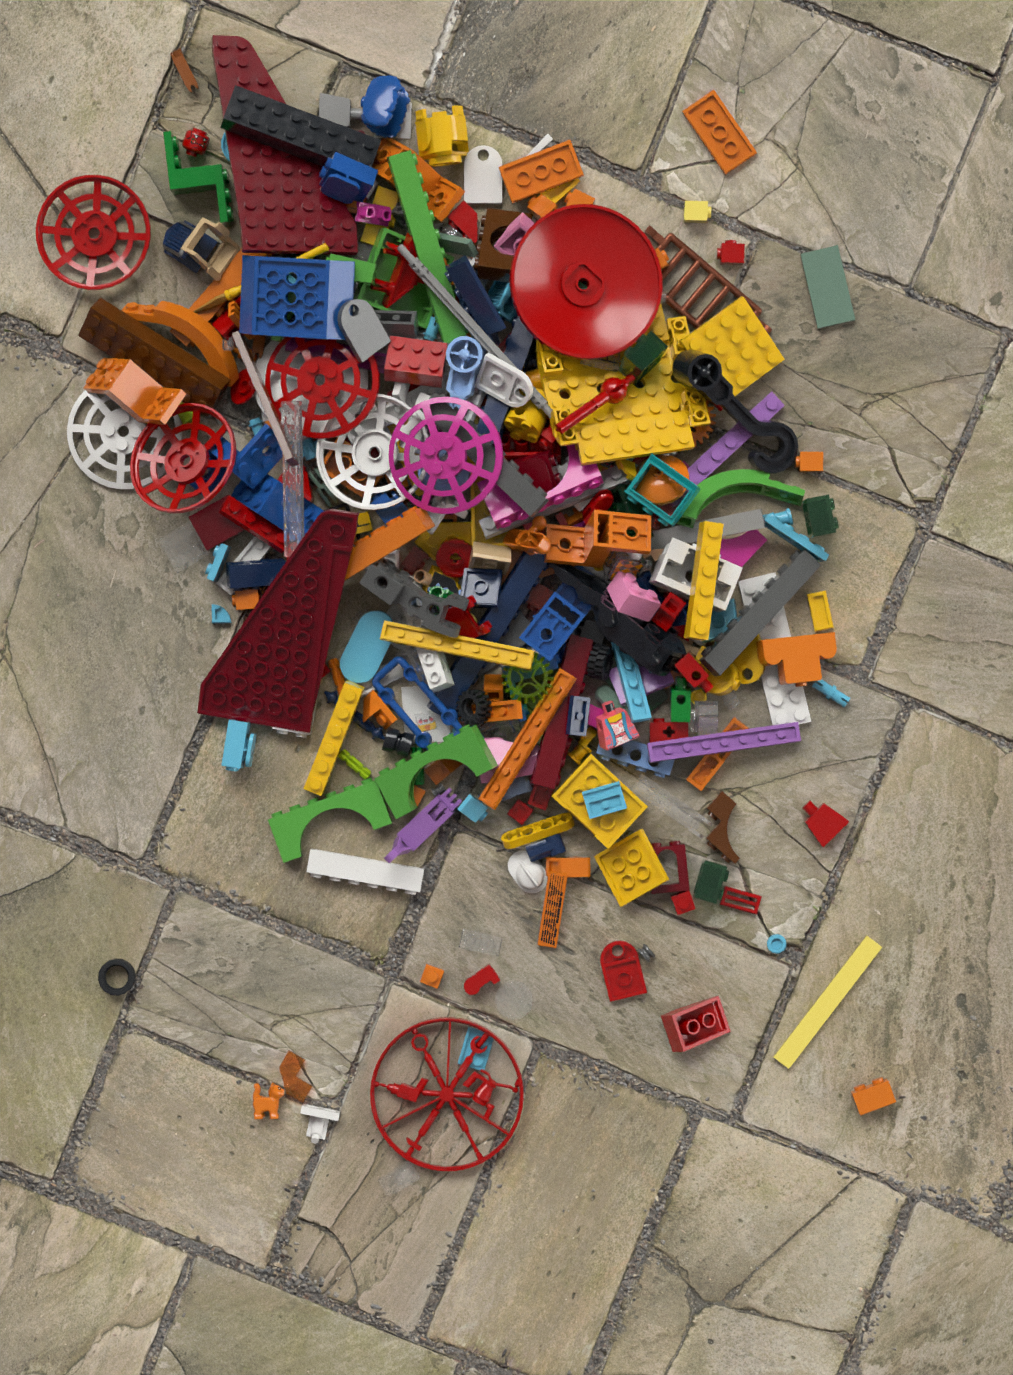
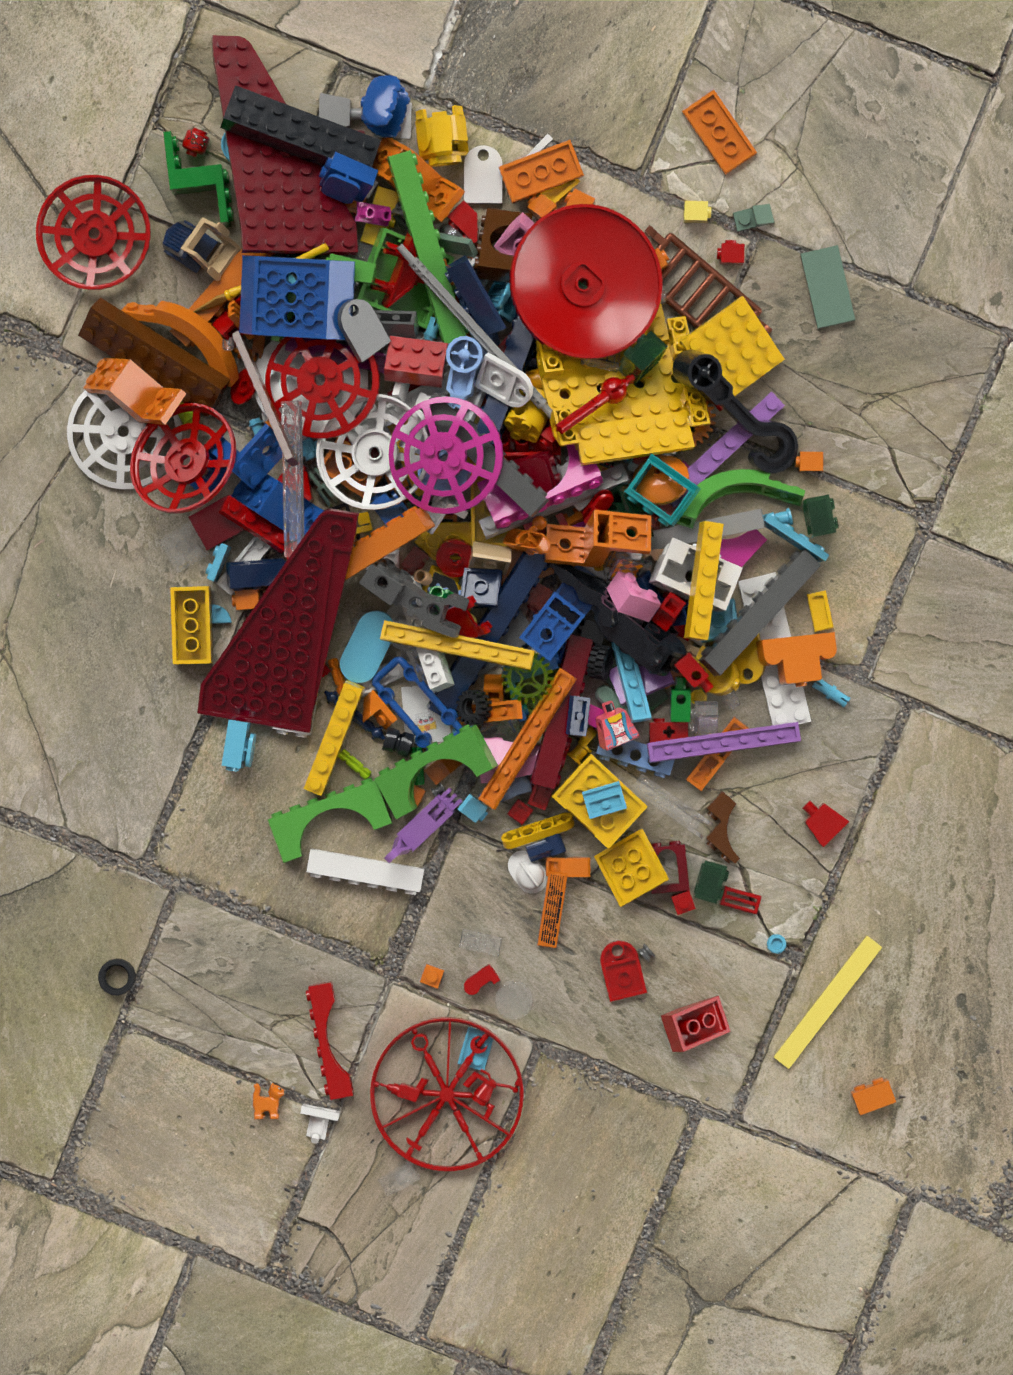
dark orange piece [170,48,199,93] -> none
clear orange tile [279,1050,313,1103] -> none
yellow tile [616,459,637,481] -> none
none -> yellow brick [170,586,213,665]
none -> red arch [306,981,354,1100]
none -> sand green slope [733,204,774,232]

